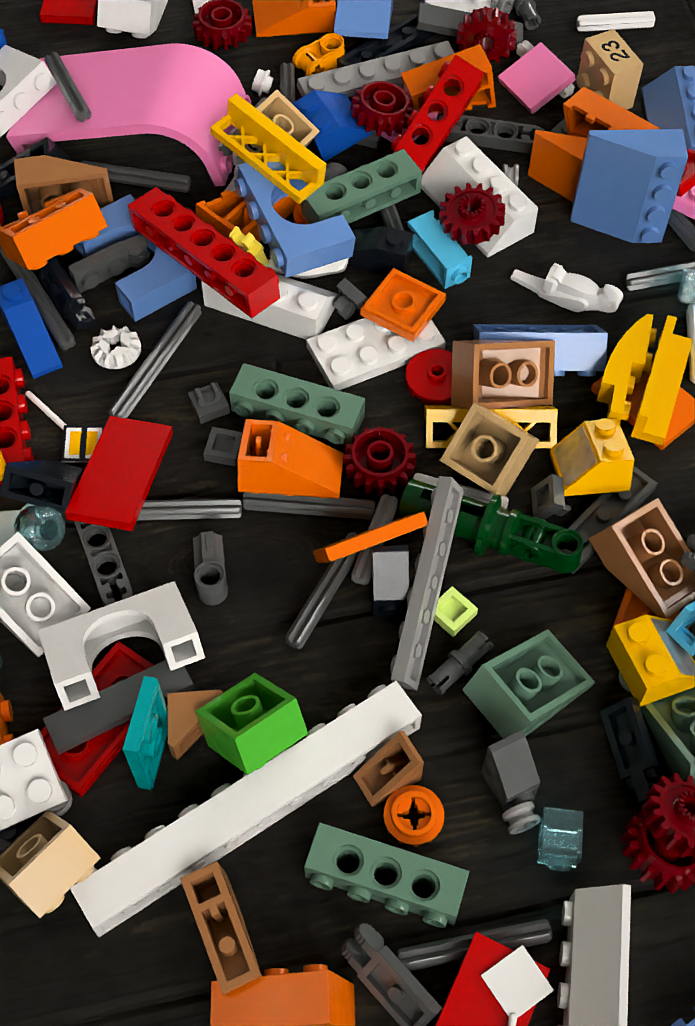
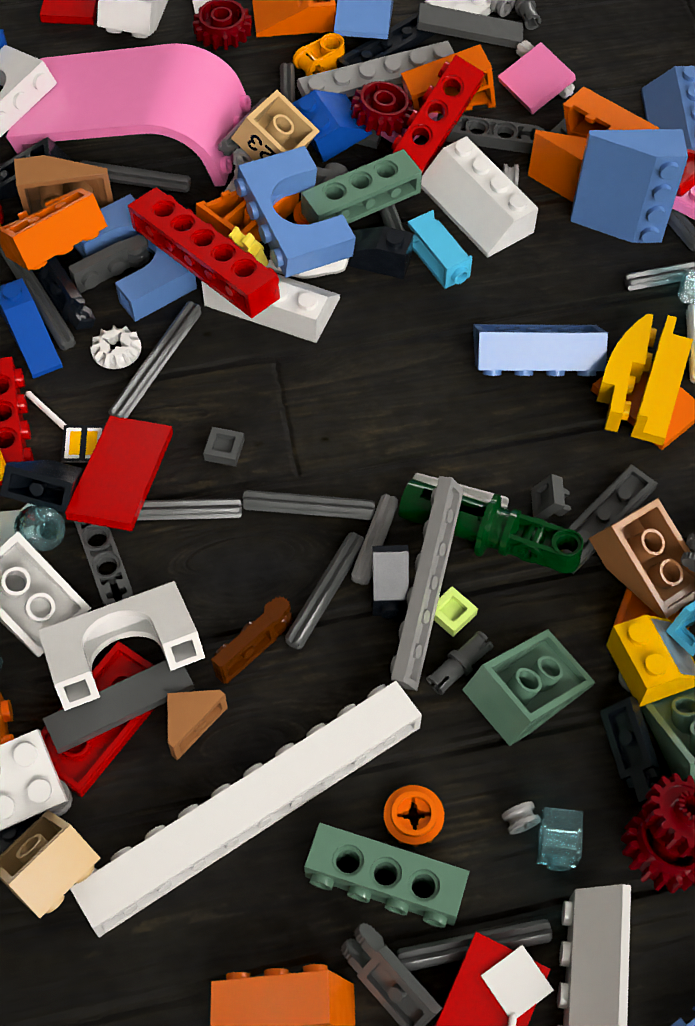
dark grey axle [45,52,92,122] -> none
teal tile [123,676,168,790] -> none
medium nougat slope [180,861,262,994] -> none
dark grey tile [188,382,230,424] -> none
dark grey piece [193,531,228,606] -> none
bright green brick [195,673,308,775] -> none
yellow fence [210,93,326,204] -> none
sand green brick [229,363,365,445] -> none
orange slope [237,419,344,498] -> none
white plate [251,69,274,96] -> none
white plate [306,318,446,390] -> none
orange tile [313,512,428,563] -> none
dark grey tile [333,278,368,320] -> none
dark red gear [344,426,416,496] -> none
medium nougat slope [353,731,424,807] -> none
orange tile [360,268,446,342] -> none
red plate [405,349,452,405] -> none
yellow fence [424,405,558,448] -> none
dark red gear [439,183,505,245] -> none
tan brick [440,403,539,497] -> none
medium nougat slope [451,340,555,410] -> none
dark red gear [456,6,517,63] -> none
dark grey slope [481,730,541,811] -> none
white animal [510,263,623,313] -> none
yellow slope [549,418,635,496] -> none
white axle [576,11,655,32] -> none
tan brick [576,29,644,110] -> none
none -> reddish brown hinge [211,596,293,684]

